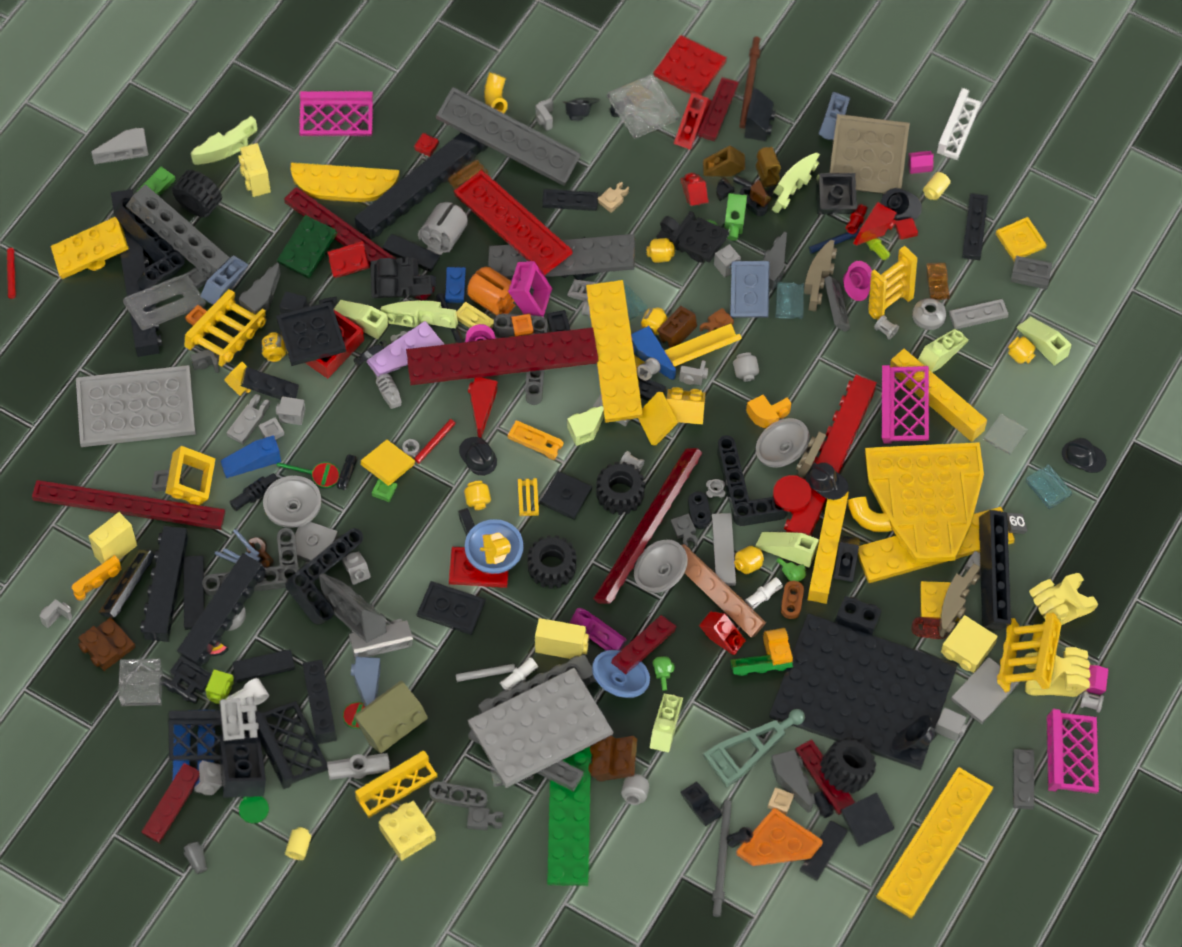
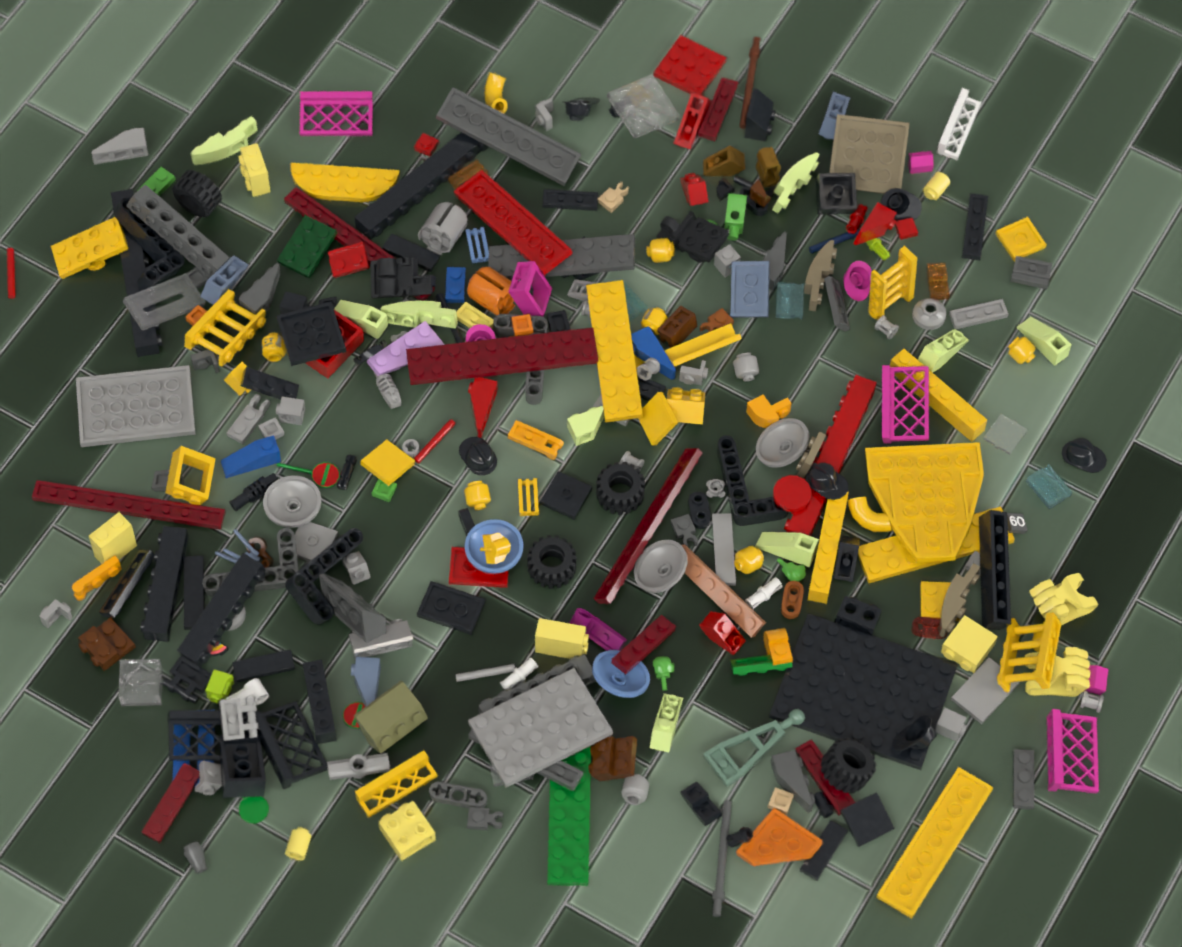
none -> medium blue tile [466,227,489,263]

